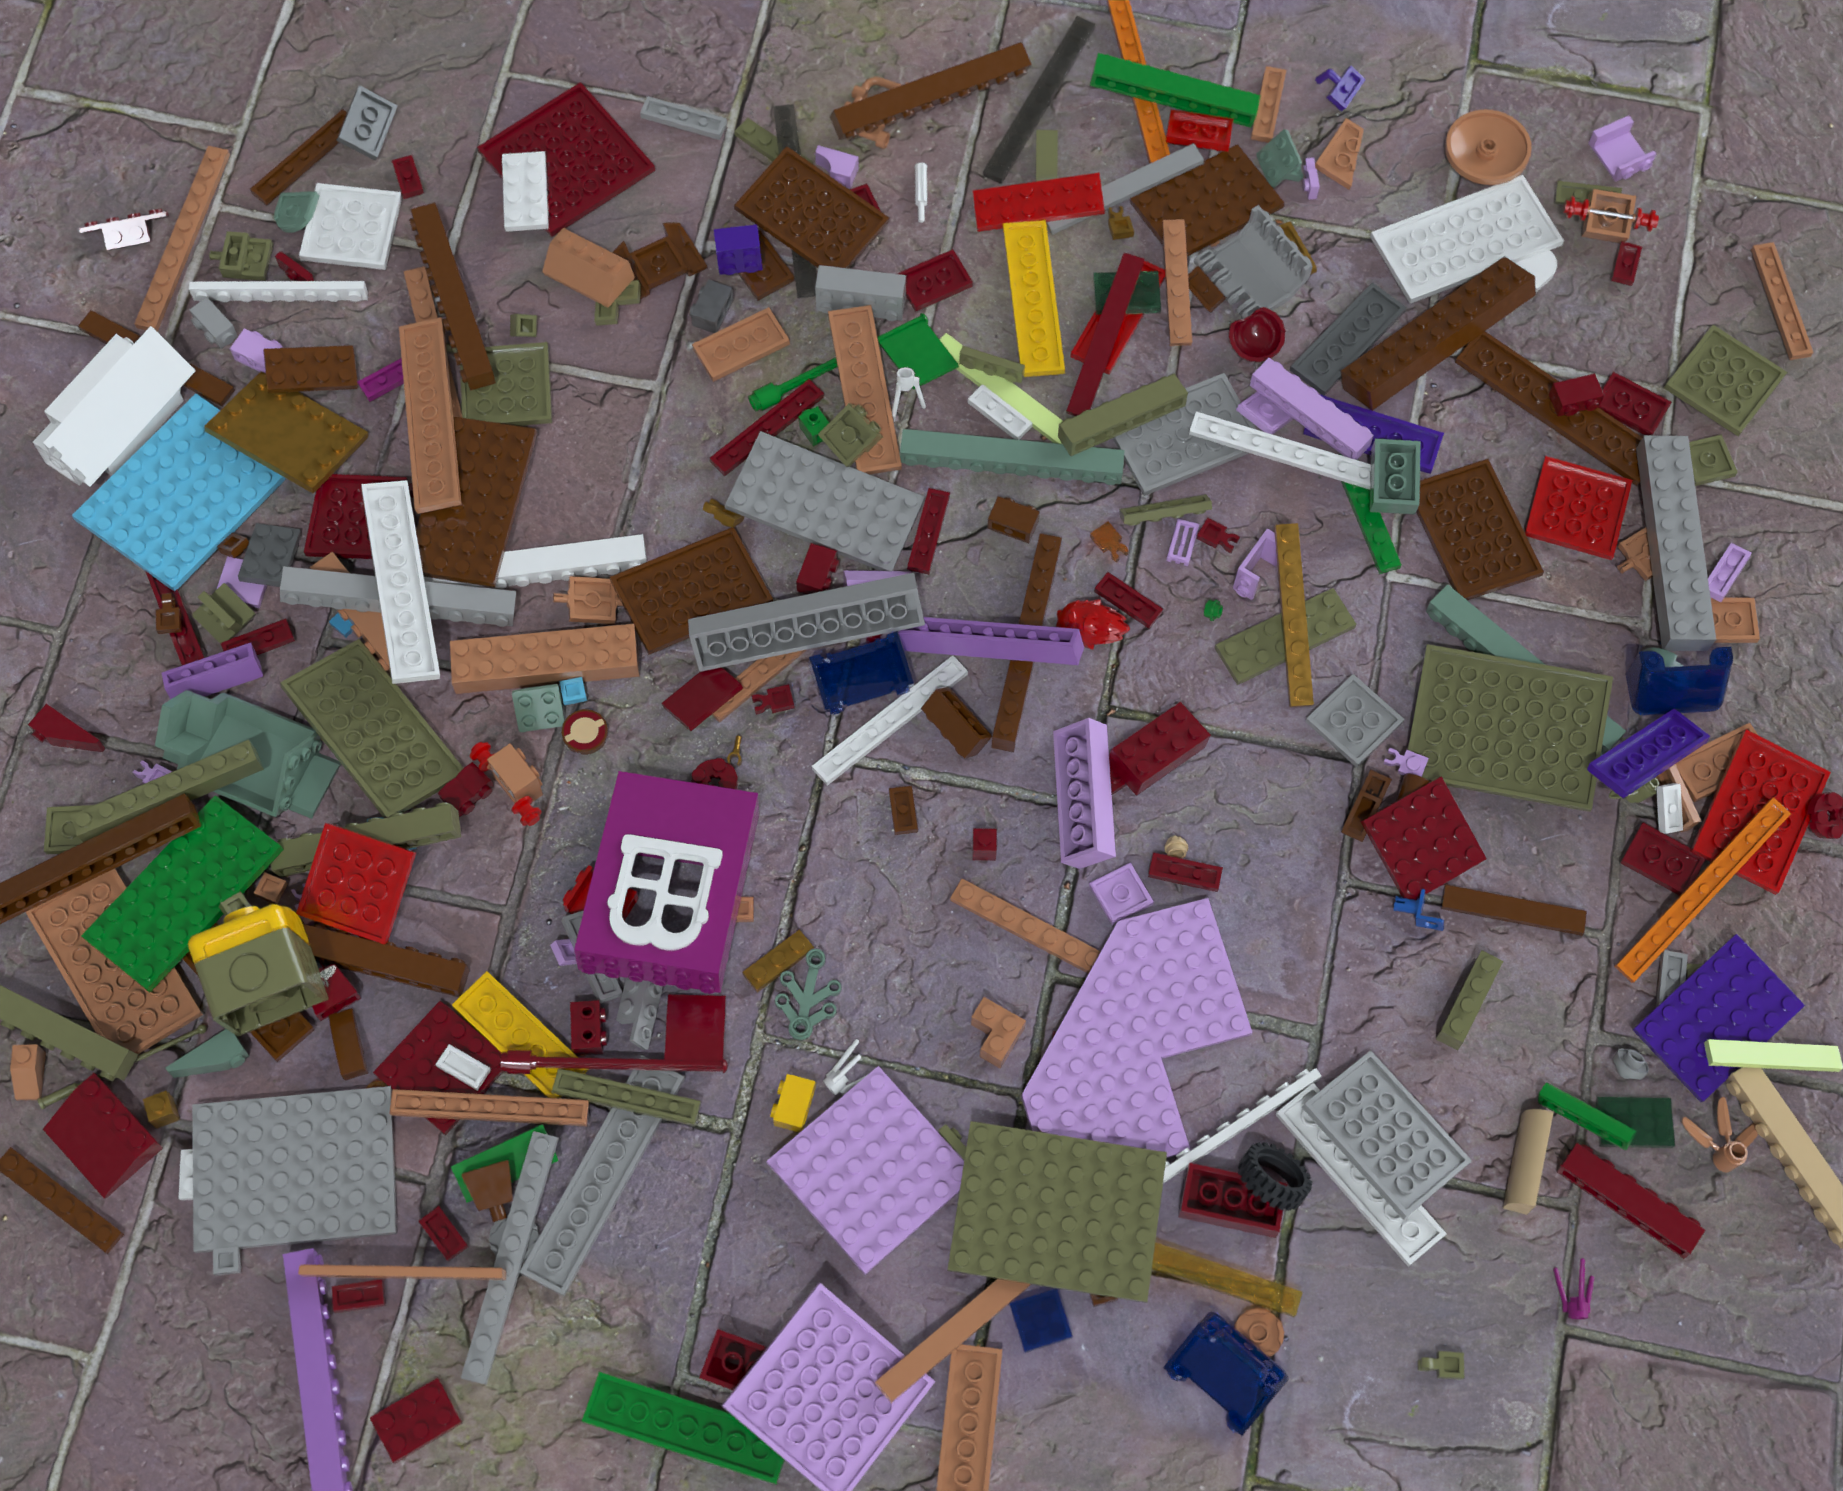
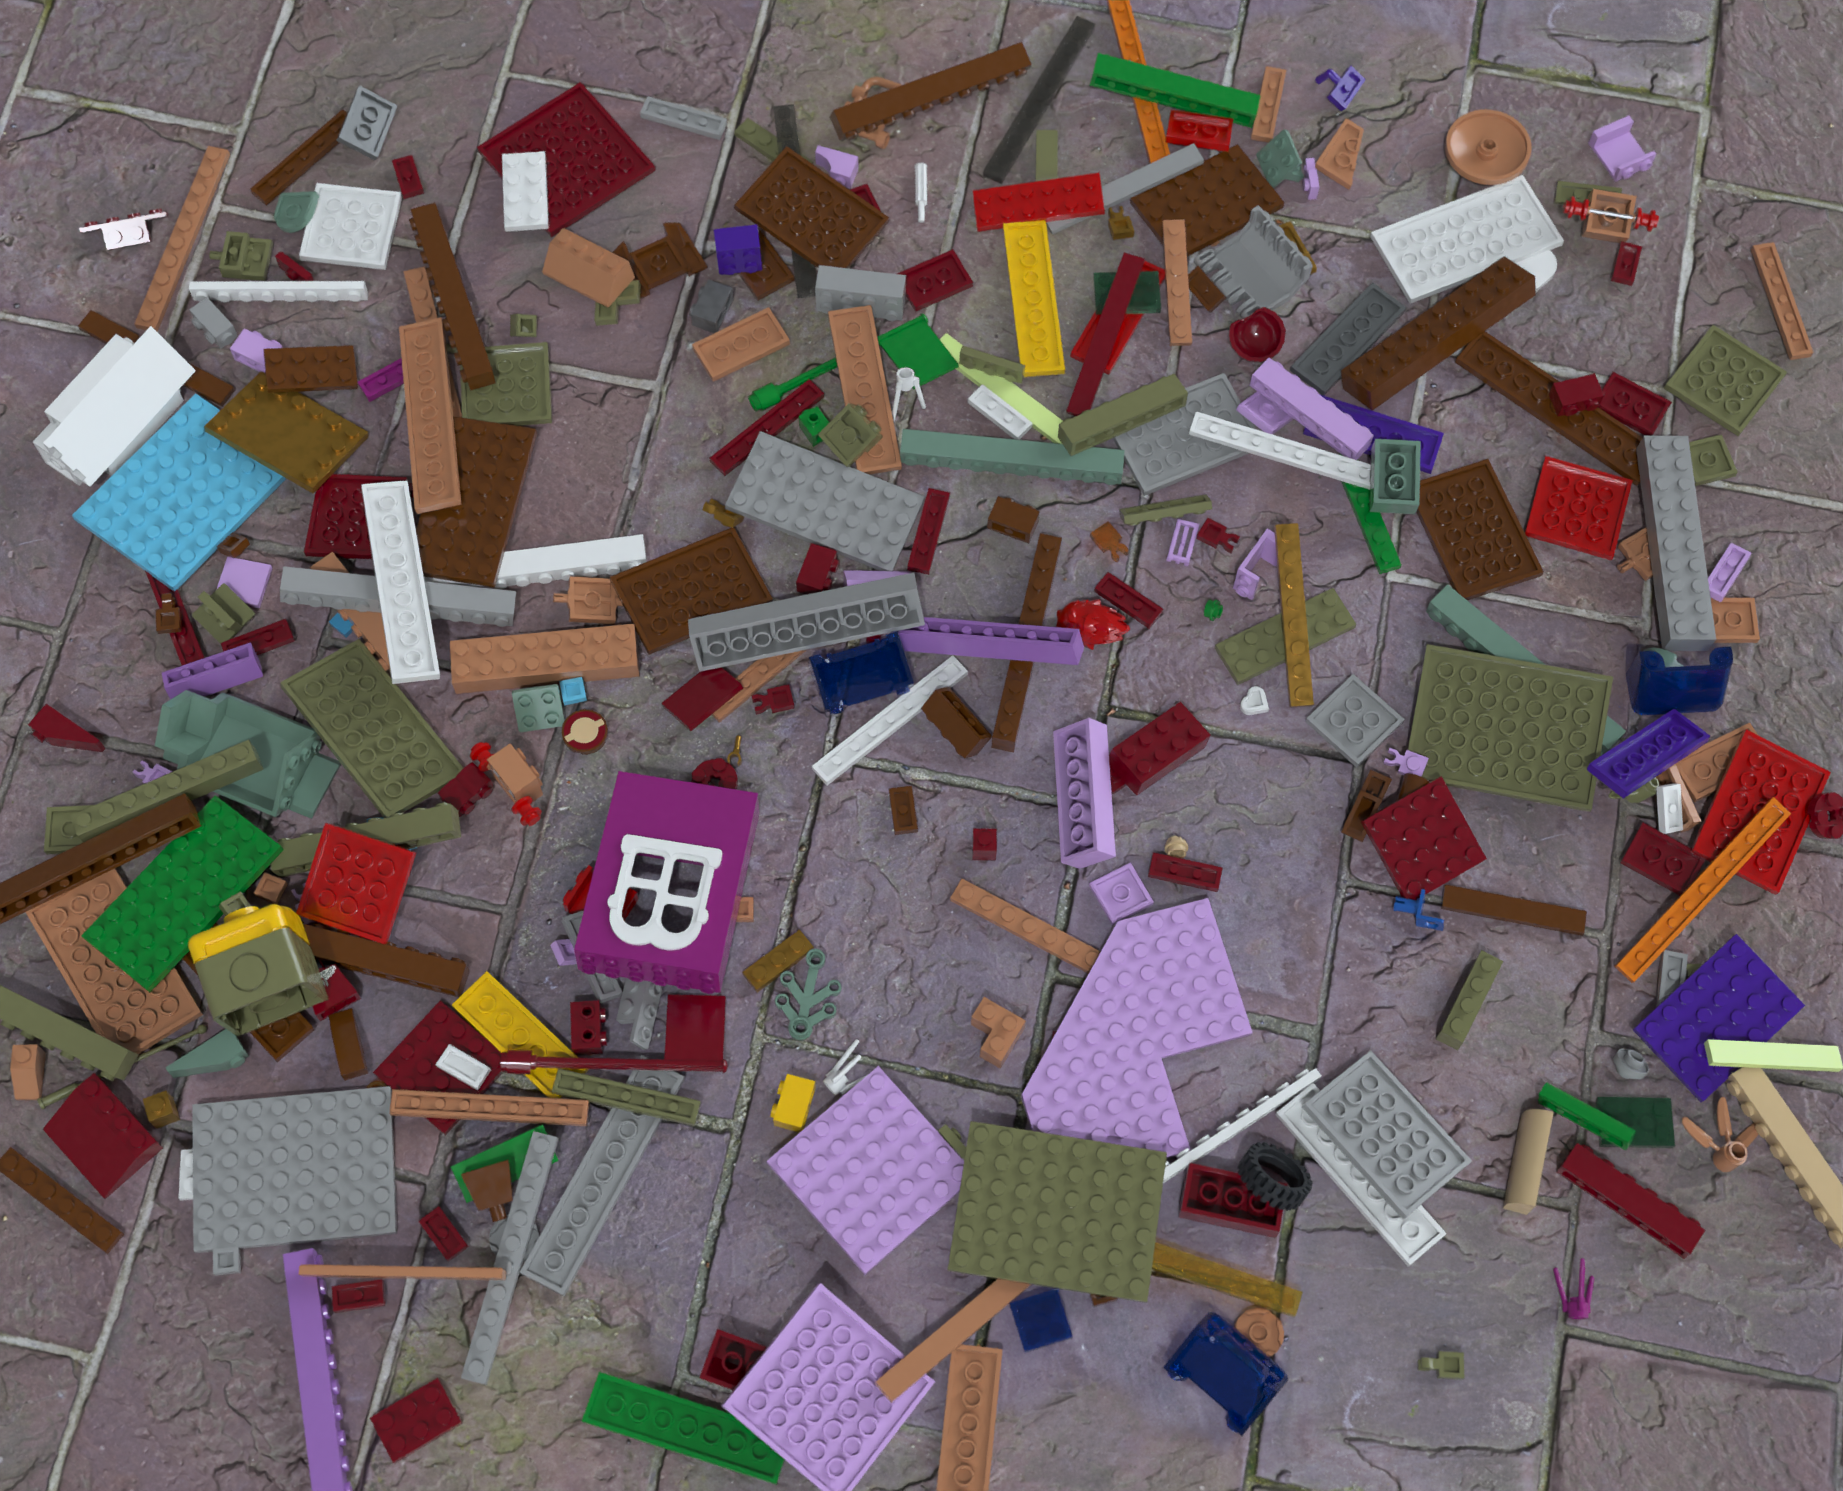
dark grey plate [238,523,302,587] -> none
none -> white tile [1240,686,1269,715]

